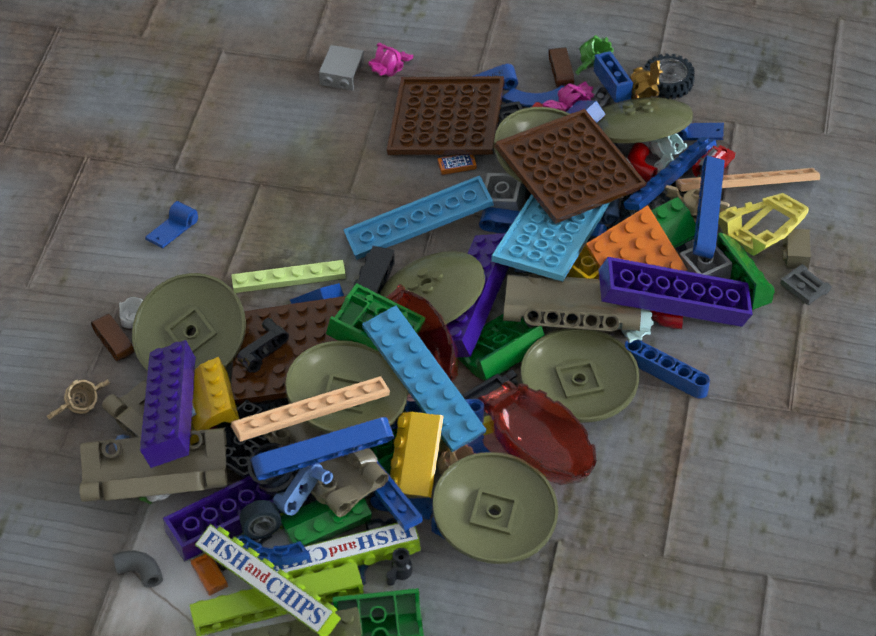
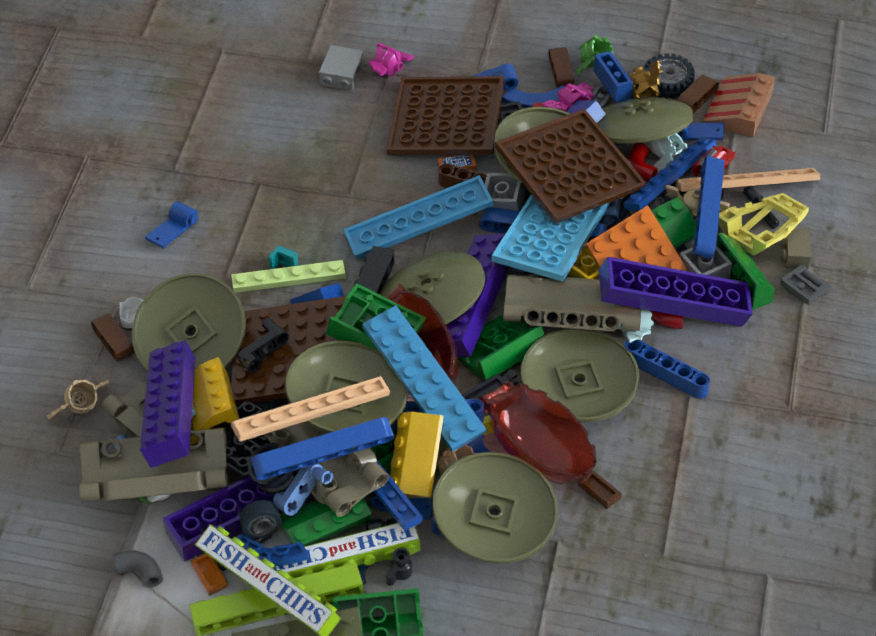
none -> teal bracket [268,245,299,269]
none -> reddish brown beam [438,163,487,188]
none -> reddish brown tile [578,470,622,509]
none -> reddish brown beam [677,74,719,114]
none -> nougat slope [702,73,775,138]
none -> black axle [743,186,780,229]

